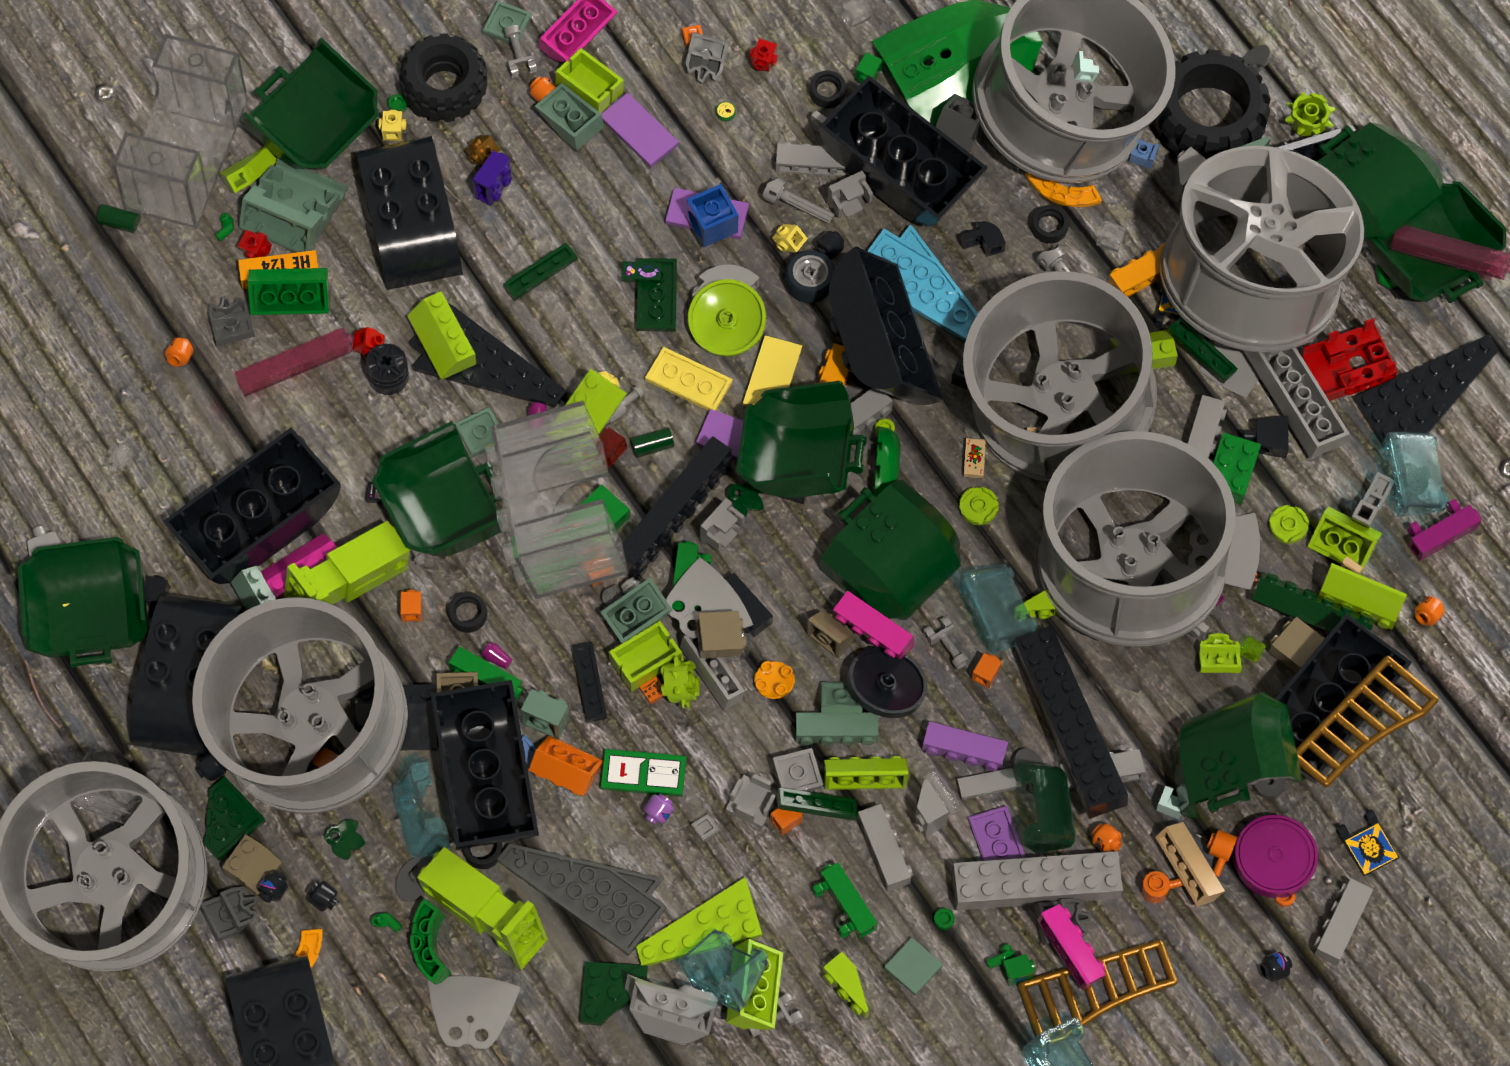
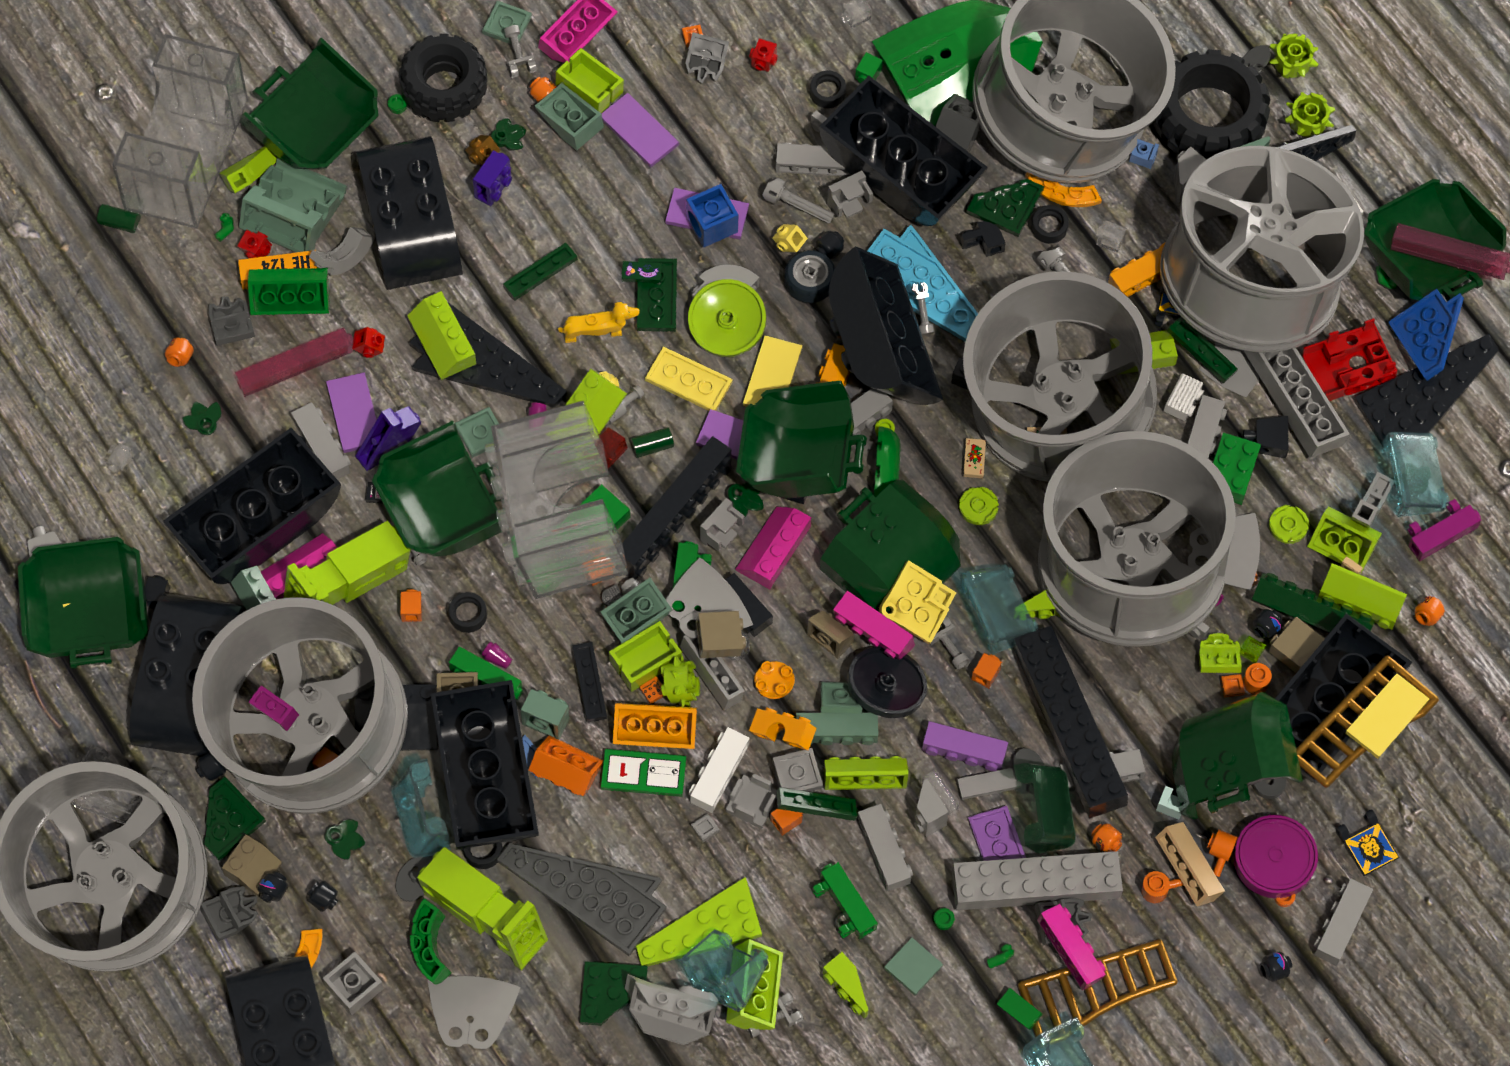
black wheel [366,344,409,395] -> none
green arm [371,913,403,933] -> none
light yellow brick [379,110,406,141] -> none
medium lavender head [643,793,674,825] -> none
tile [716,102,735,122] -> none
green brick [1002,954,1036,986] -> none
light aqua panel [1073,51,1099,82] -> none
dark green windscreen [1317,122,1443,241] -> none
none -> dark green plate [183,402,222,435]
none -> magenta panel [249,686,299,731]
none -> light grey brick [291,402,351,479]
none -> light grey arch [309,227,375,275]
none -> light grey brick [323,952,384,1016]
none -> medium lavender tile [326,372,376,453]
none -> dark purple brick [355,406,421,471]
none -> dark green plate [491,118,527,150]
none -> yellow animal [558,302,640,343]
none -> light orange brick [613,703,697,749]
none -> white brick [689,727,750,813]
none -> dark pink slope [736,507,811,590]
none -> light orange arch [749,708,817,751]
none -> light yellow slope [879,560,956,644]
none -> light grey bar [911,282,934,334]
none -> dark green plate [967,179,1044,237]
none -> green tile [997,988,1043,1030]
none -> white brick [1164,373,1204,421]
none -> orange tile [1221,674,1245,698]
none -> orange piece [1243,663,1272,695]
none -> black head [1252,609,1283,639]
none -> lime brick [1269,33,1318,79]
none -> light yellow tile [1346,674,1429,759]
none -> blue wing [1388,289,1464,381]

